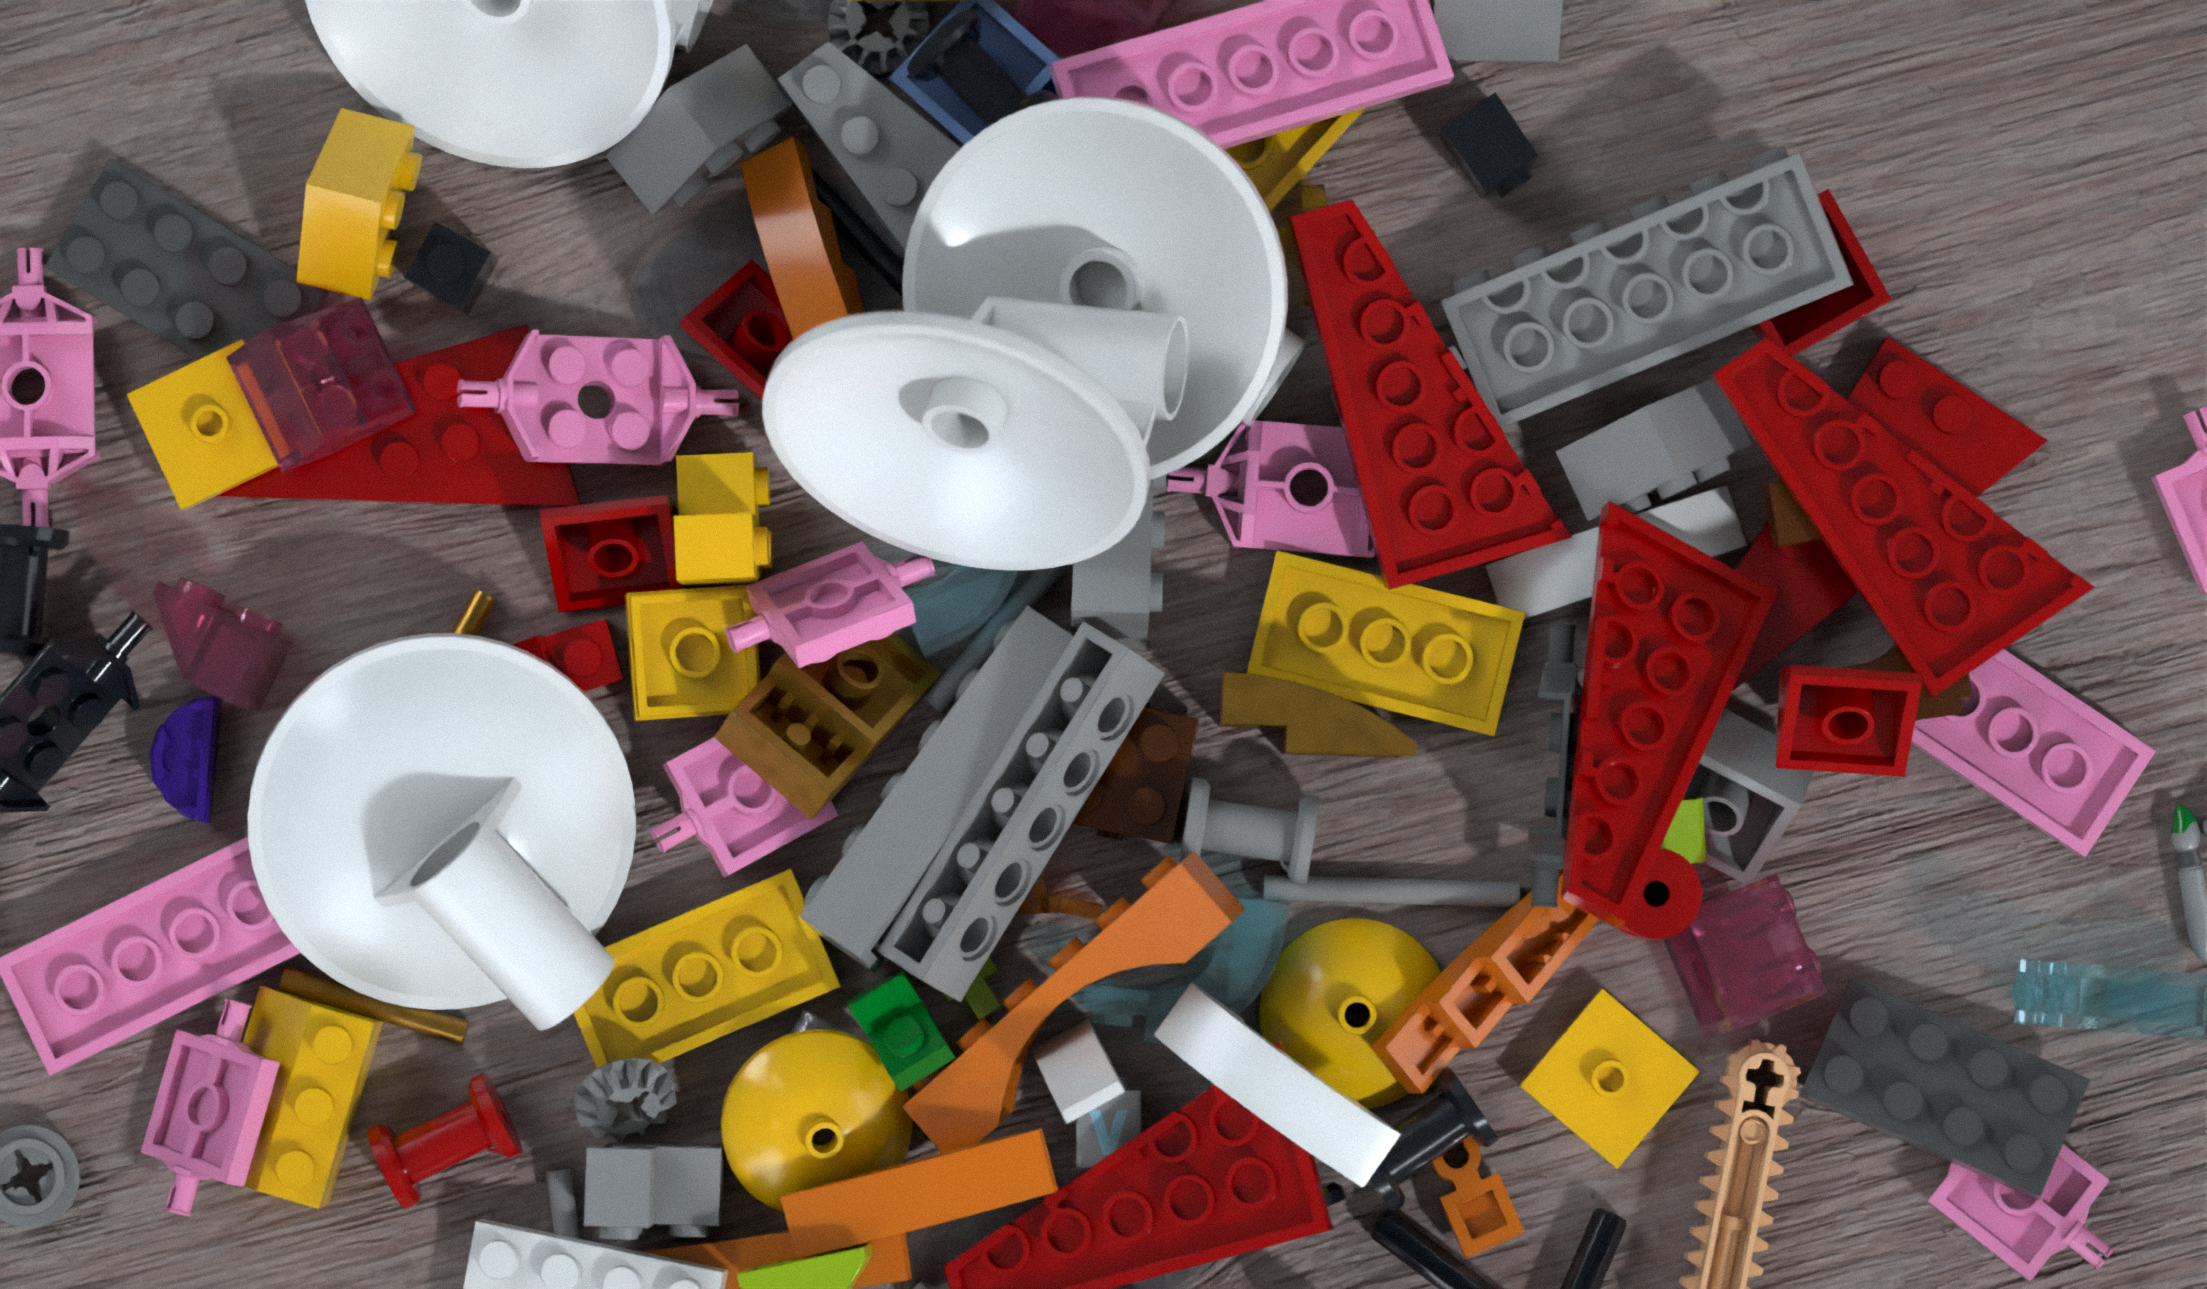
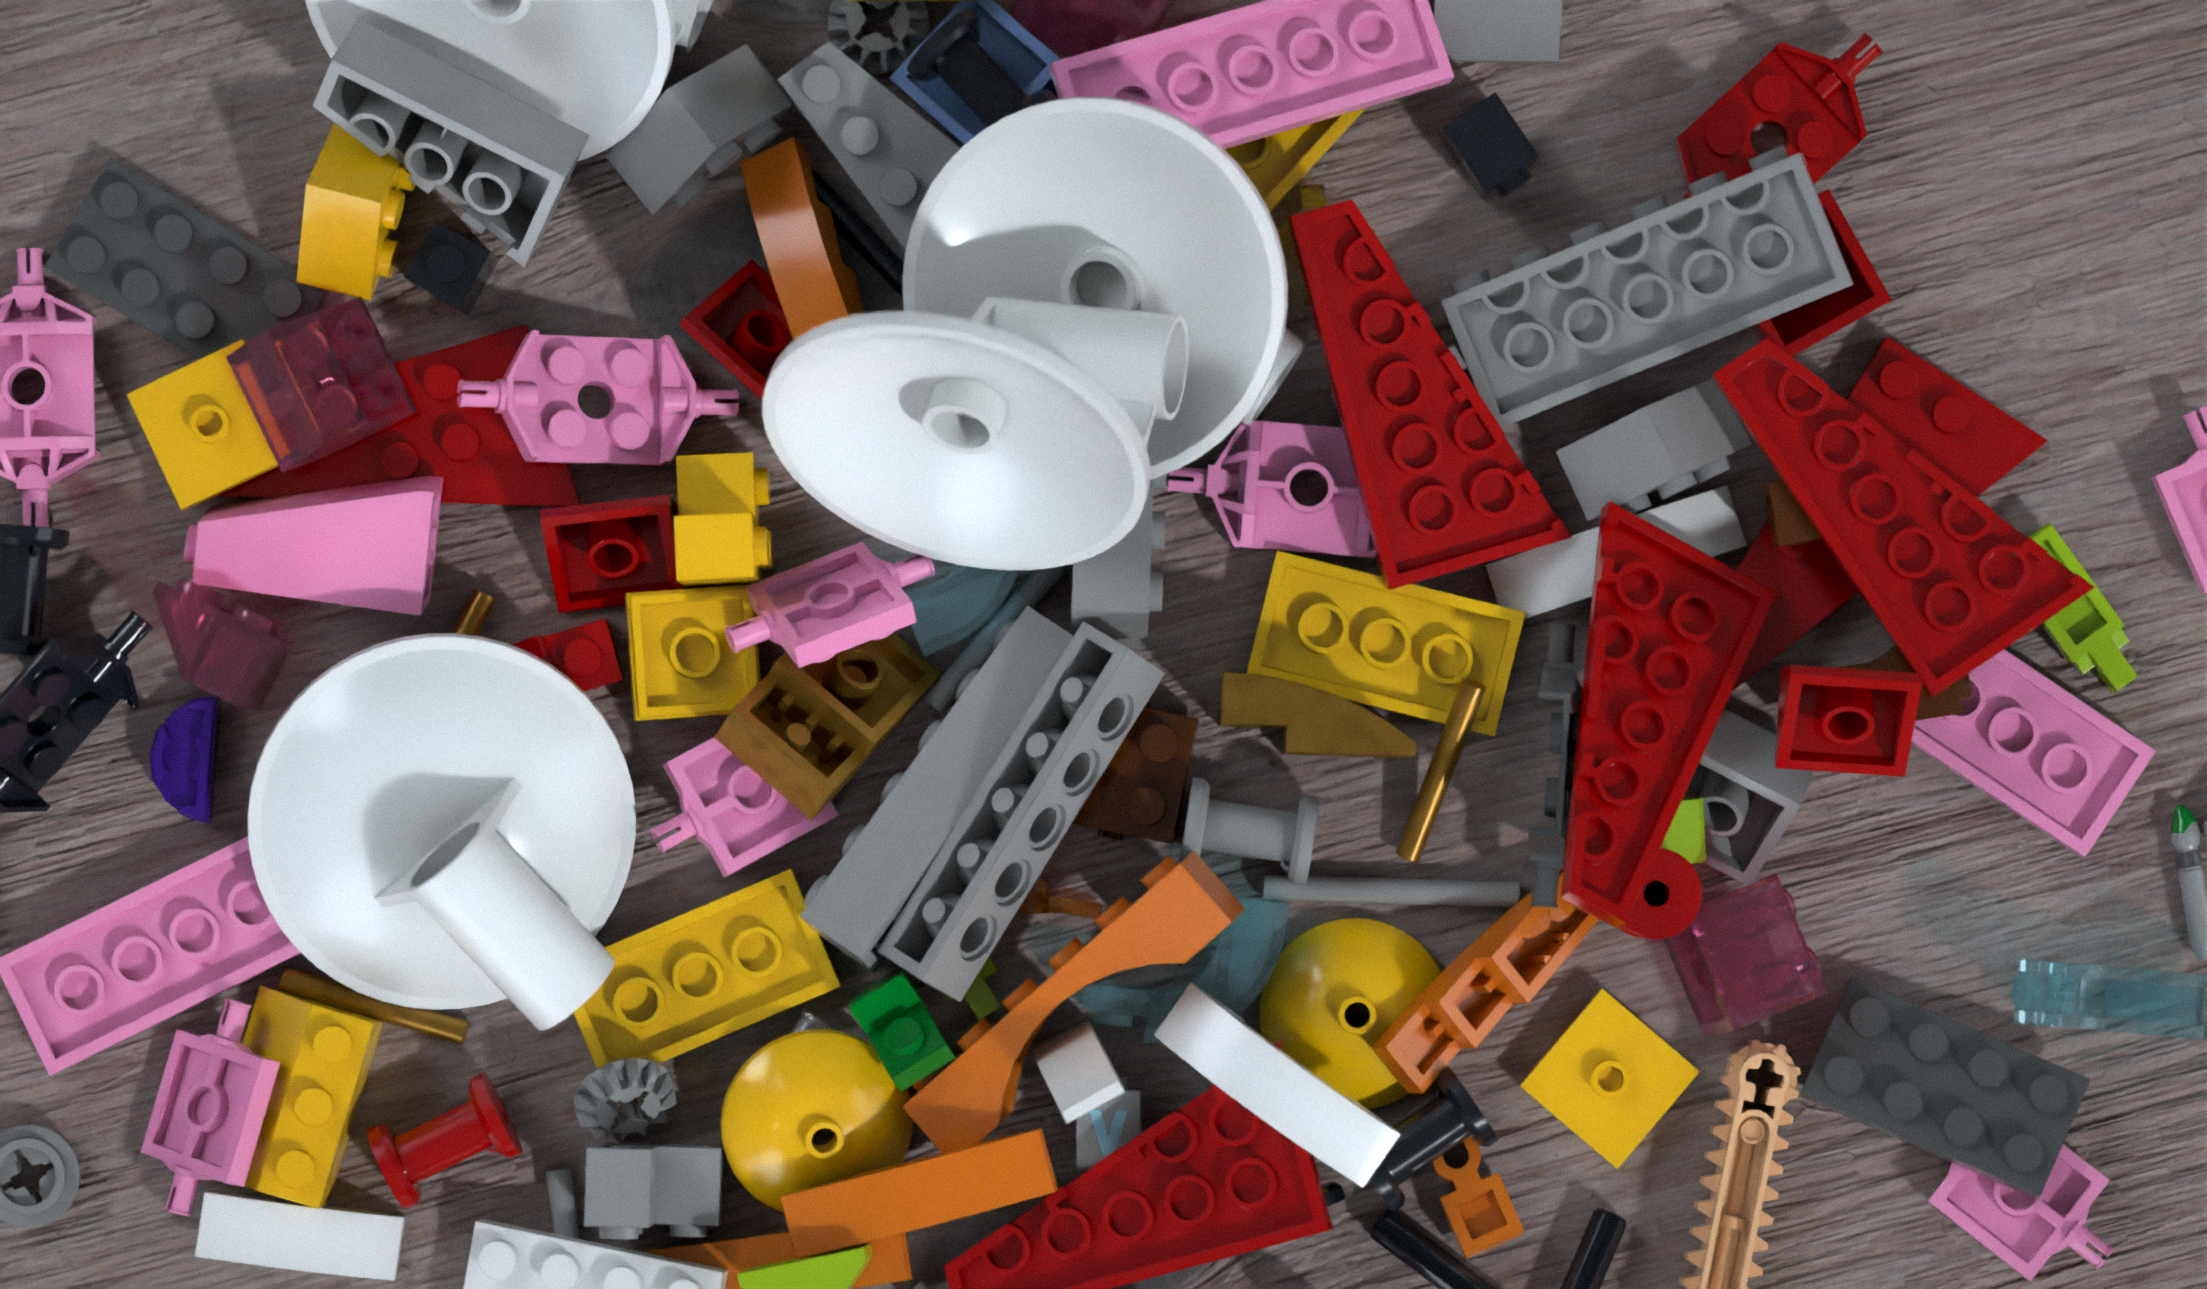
none -> bright pink slope [184,475,444,616]
none -> white slope [194,1190,405,1281]
none -> light grey wedge [312,18,590,268]
none -> pearl gold bar [1396,678,1486,862]
none -> red plate [1674,33,1883,199]
none -> lime hinge [2029,522,2138,693]

